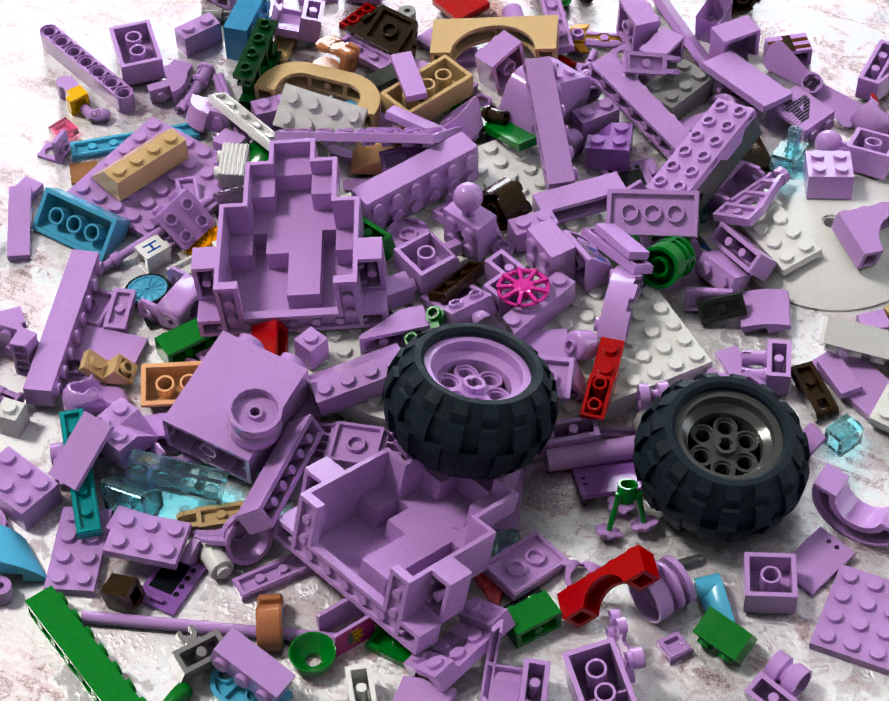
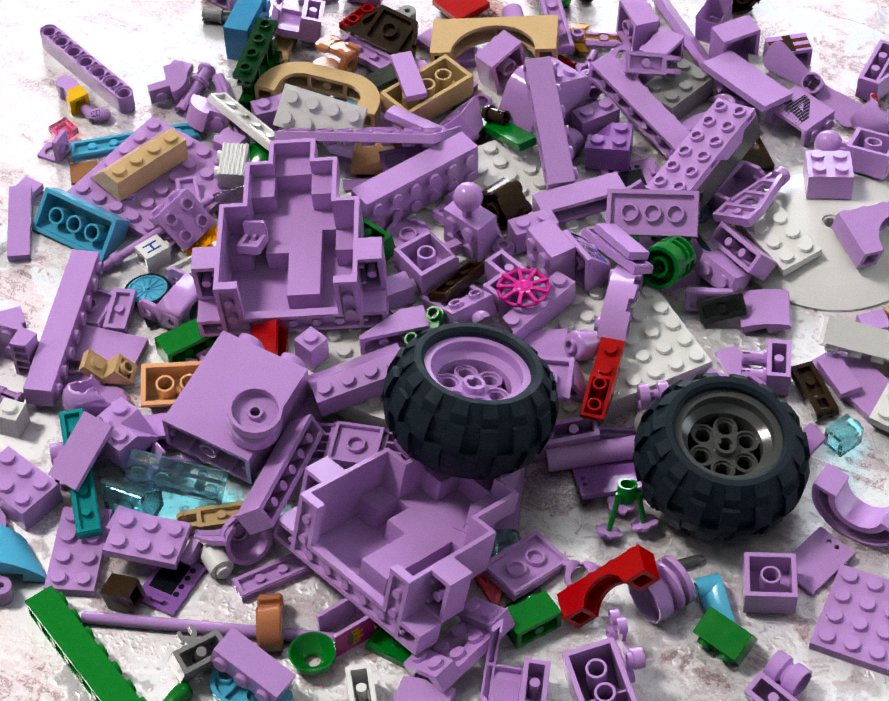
lavender brick [109,19,165,85] -> none
lavender brick [174,12,223,58] -> none
lavender tile [656,630,692,665] -> none
clear light blue brick [769,126,809,180] -> none
none -> lavender bracket [236,220,269,256]

